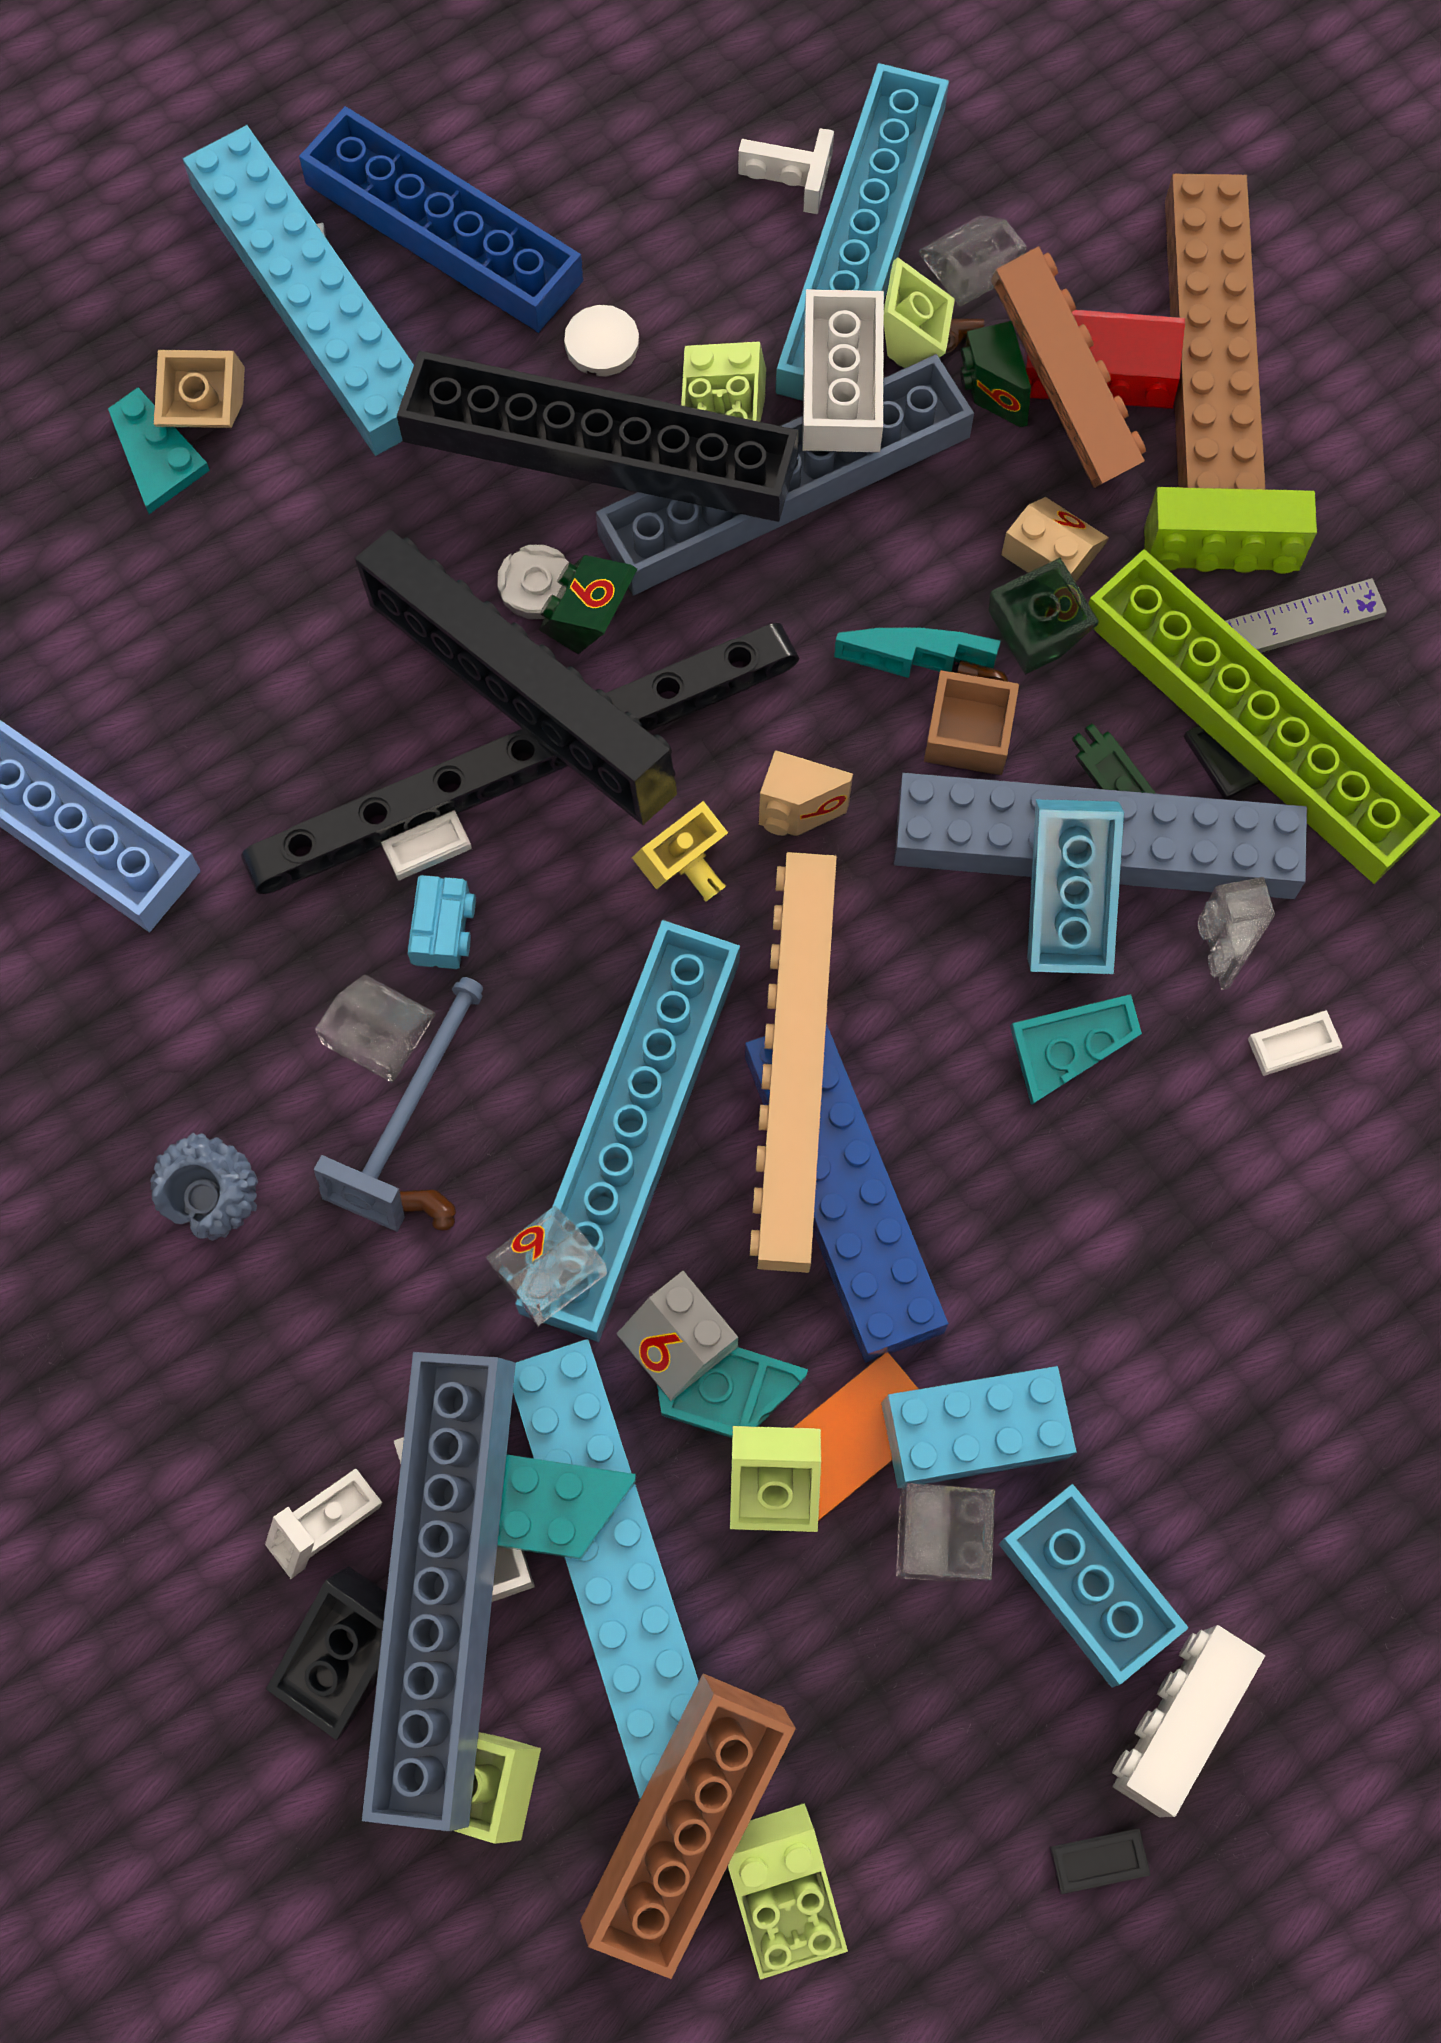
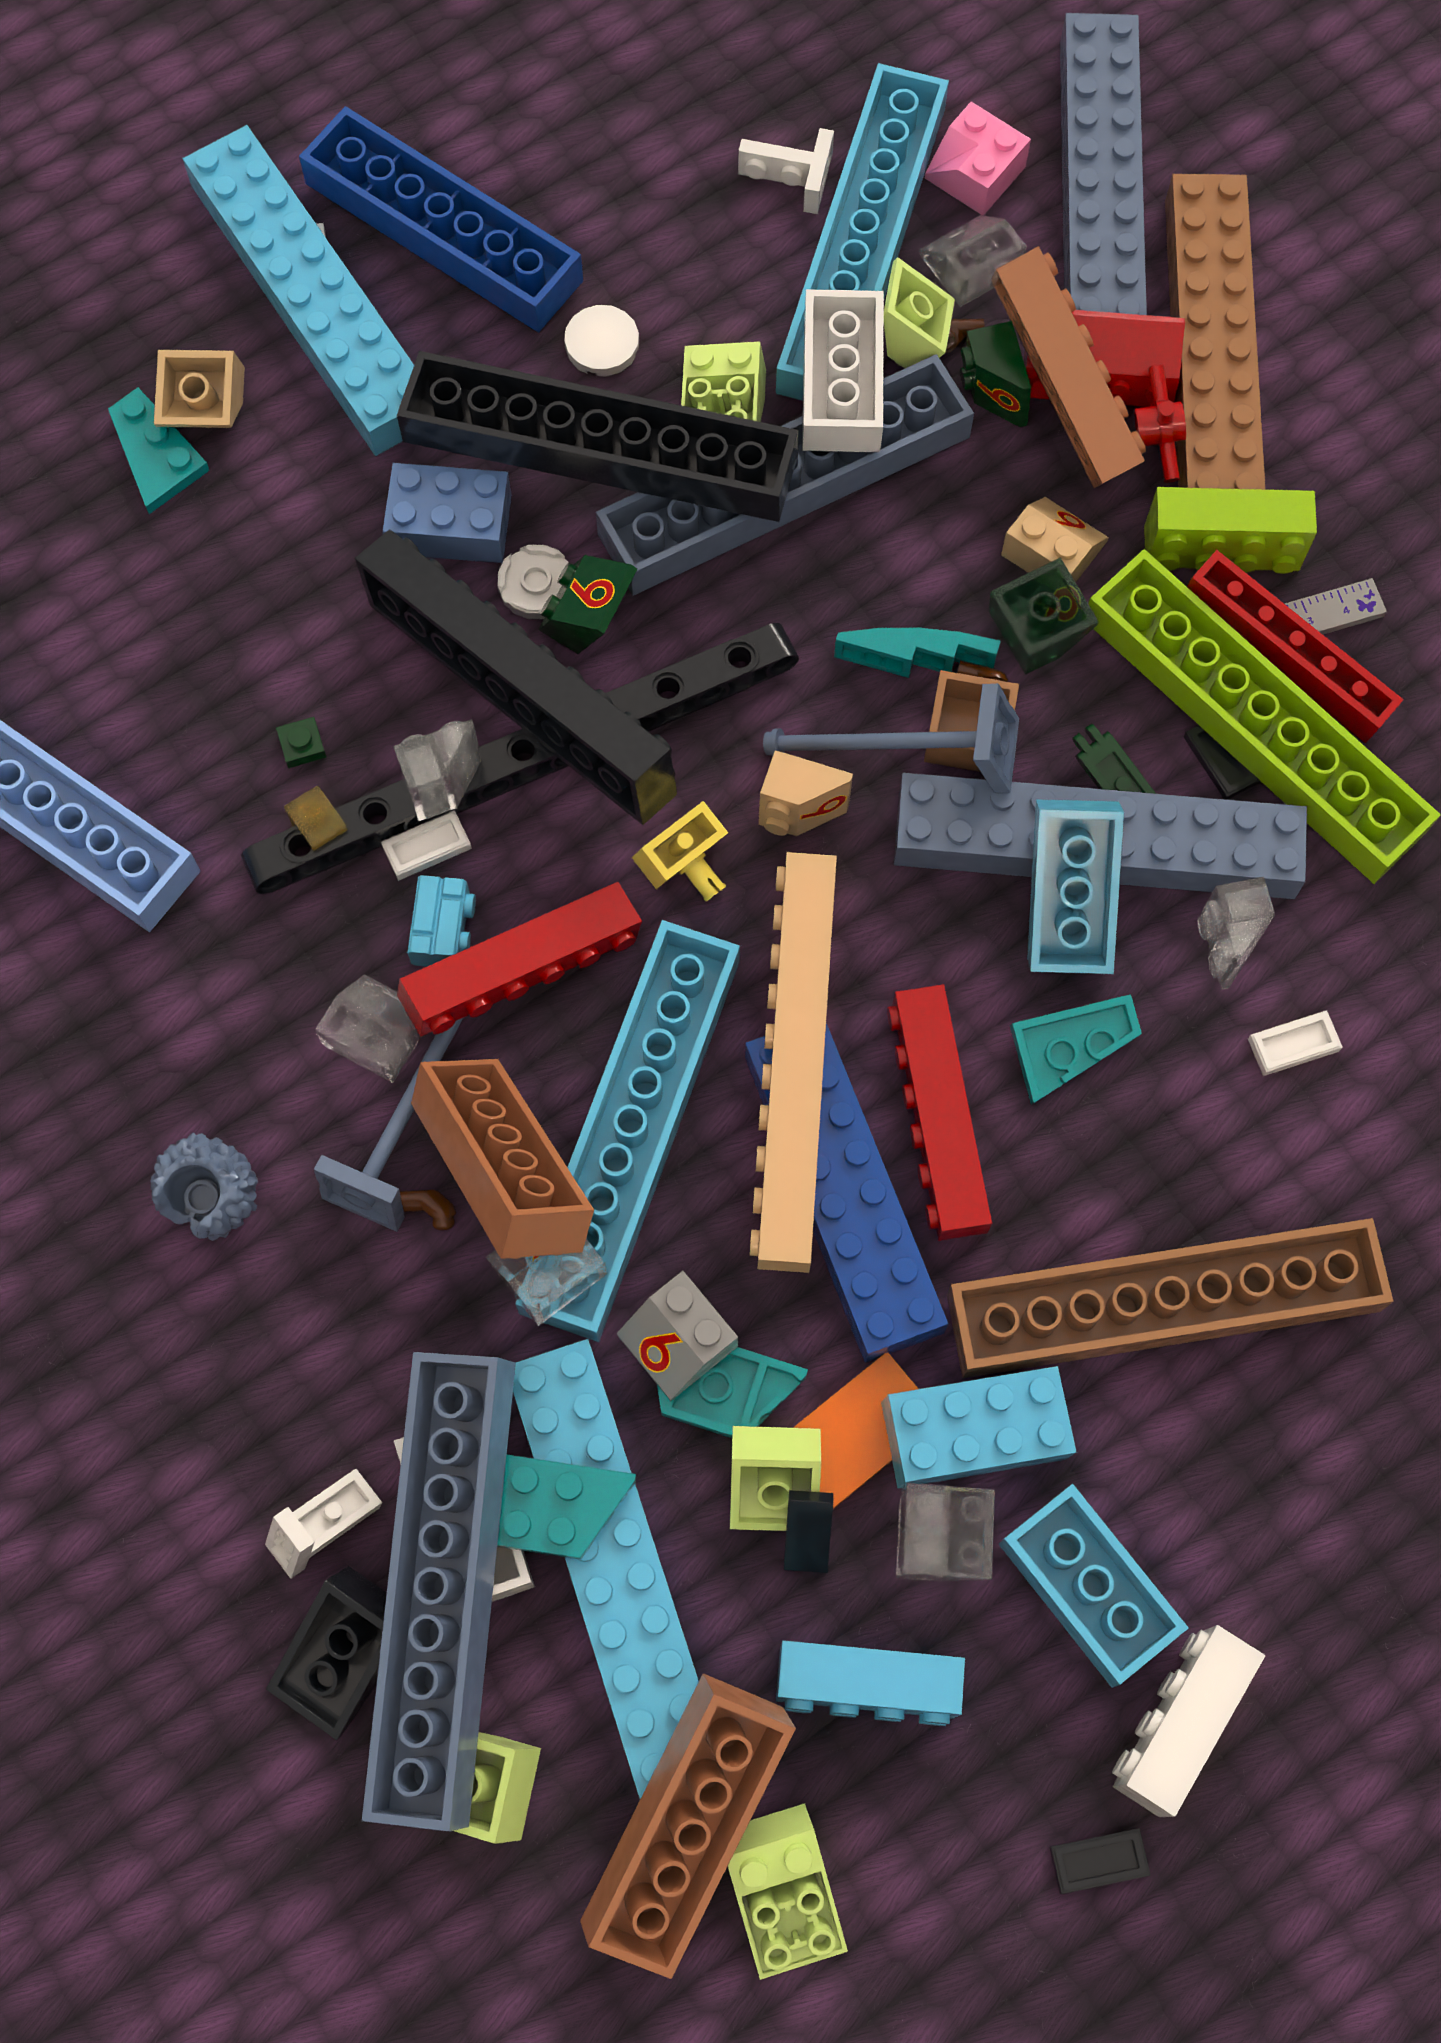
none -> dark green plate [276,717,326,768]
none -> clear yellow bracket [283,785,347,850]
none -> medium blue brick [383,463,512,563]
none -> clear slope [393,719,482,821]
none -> red brick [397,882,642,1037]
none -> nougat brick [411,1059,594,1259]
none -> sand blue tile [763,683,1019,793]
none -> medium azure brick [776,1640,965,1726]
none -> black tile [784,1490,833,1573]
none -> red brick [887,984,992,1241]
none -> bright pink slope [924,101,1031,216]
none -> medium nougat brick [947,1218,1394,1378]
none -> sand blue brick [1060,13,1147,315]
none -> red bar [1134,364,1186,483]
none -> red brick [1187,550,1404,743]

